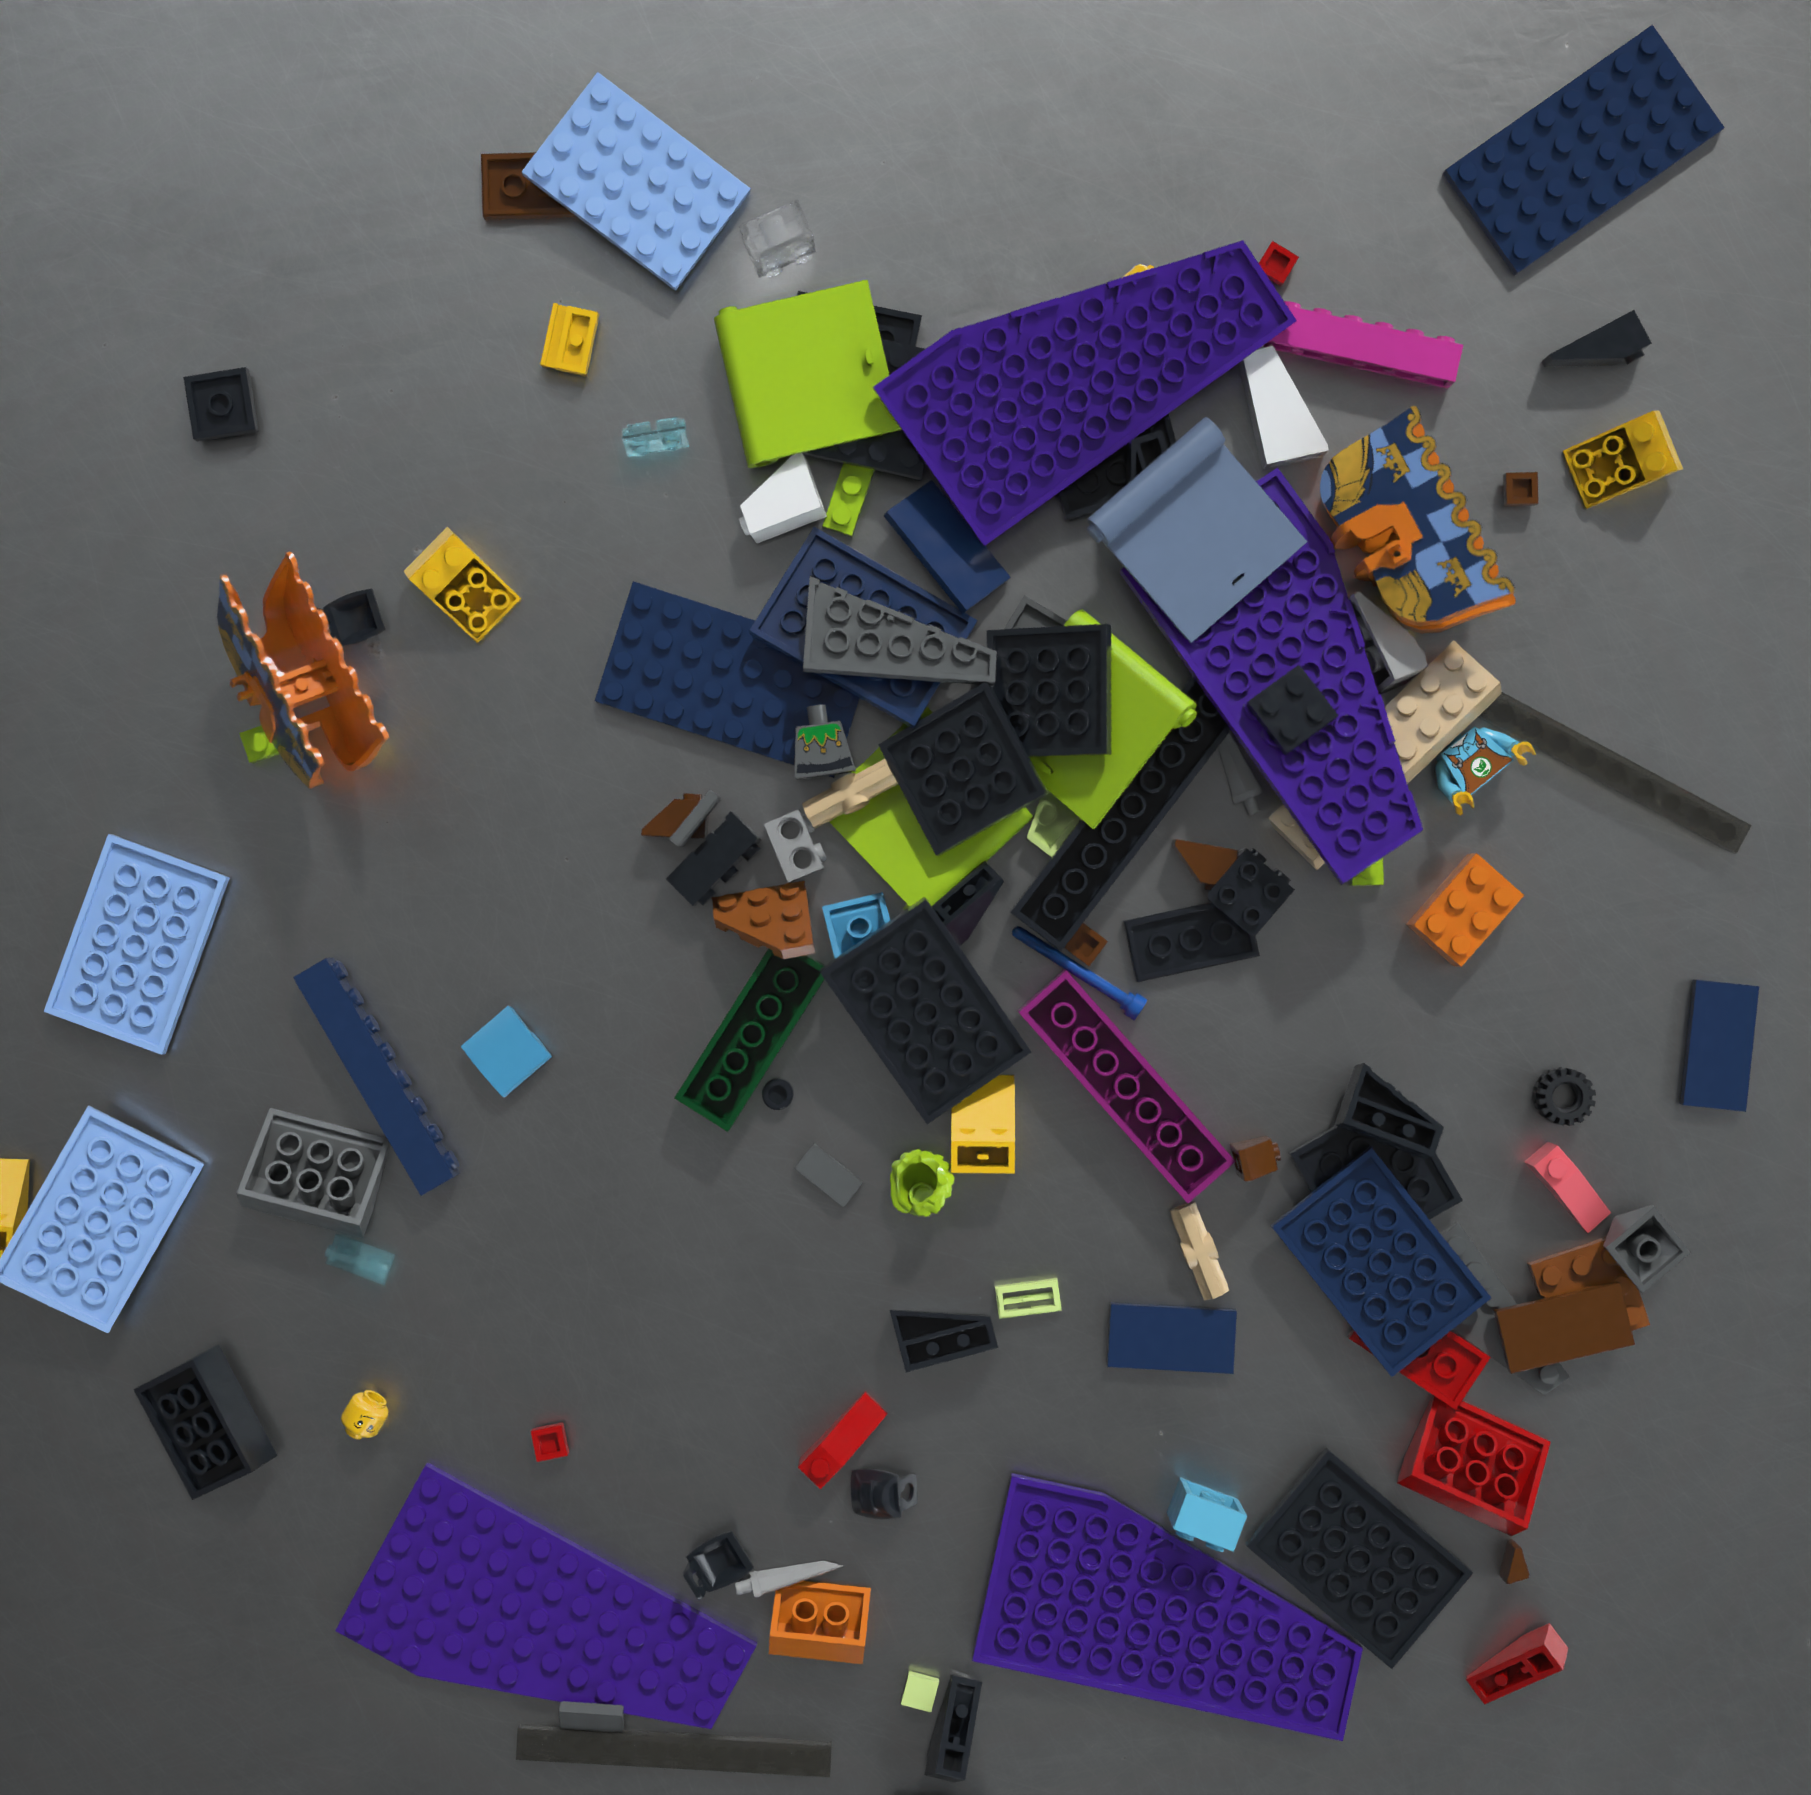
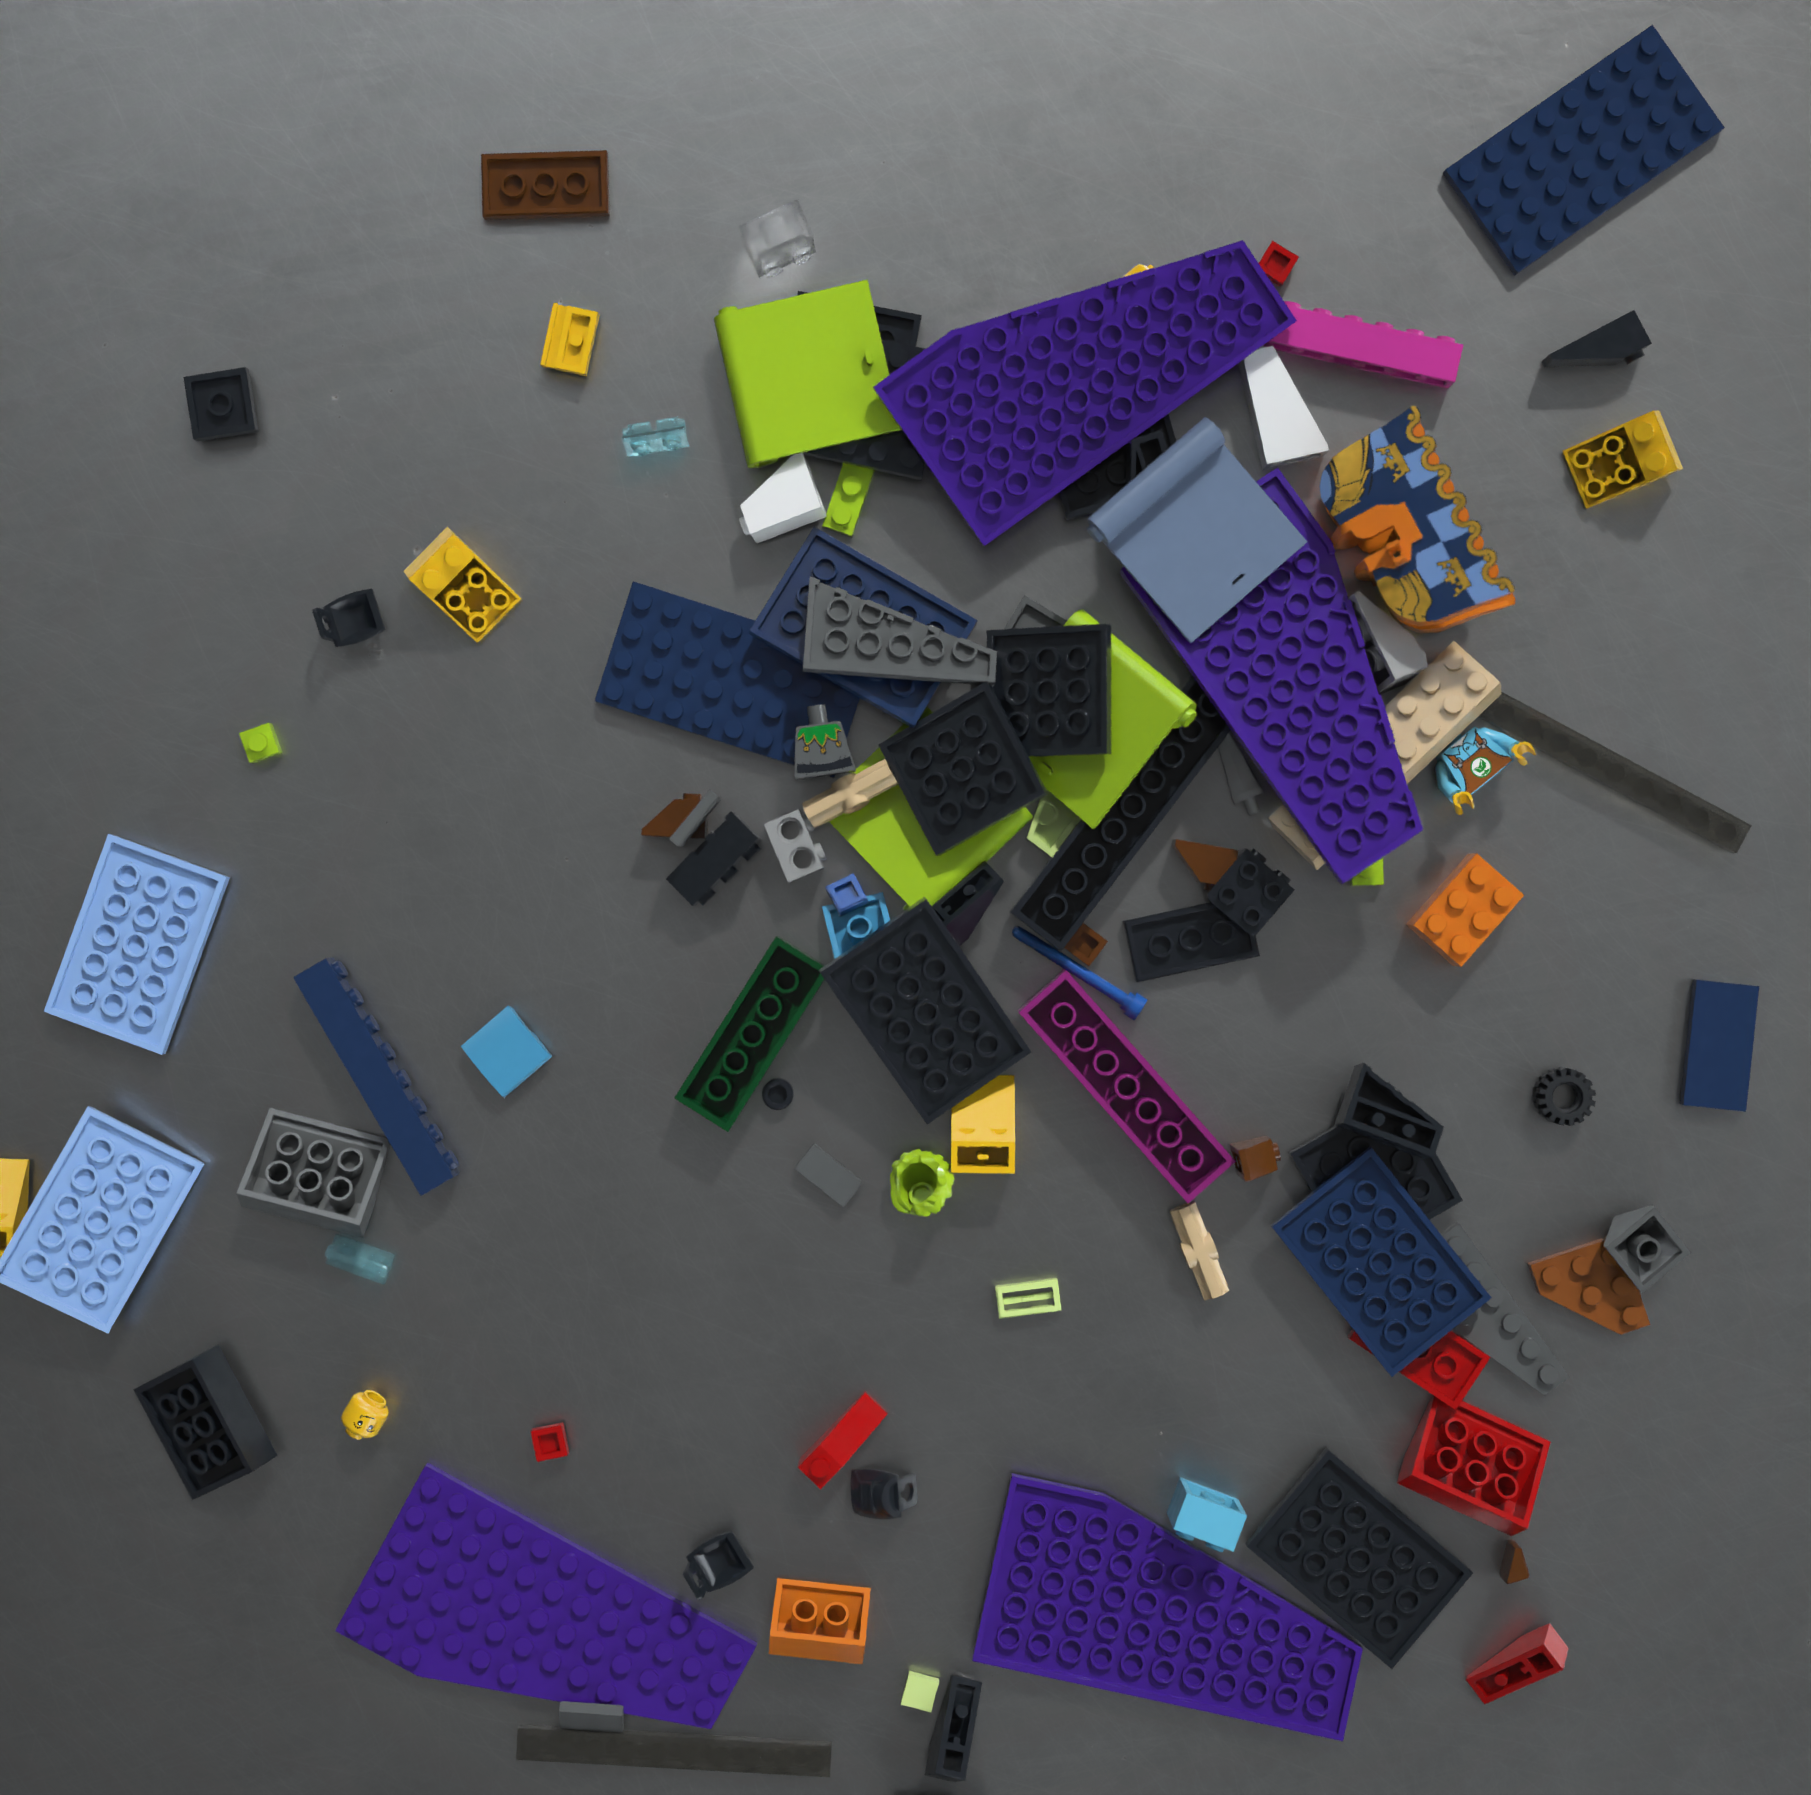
orange animal [217,551,389,789] -> none
light blue plate [522,72,751,291] -> none
dark orange plate [712,880,815,959] -> none
light grey bar [735,1561,844,1598] -> none
dark blue tile [884,480,1011,614] -> none
black wedge [890,1309,999,1373] -> none
dark blue tile [1107,1302,1237,1374] -> none
black plate [1246,665,1339,756] -> none
reddish brown tile [1494,1281,1635,1374] -> none
reddish brown plate [1503,472,1538,506] -> none
coral slope [1524,1141,1611,1233] -> none
none -> blue tile [826,873,868,916]

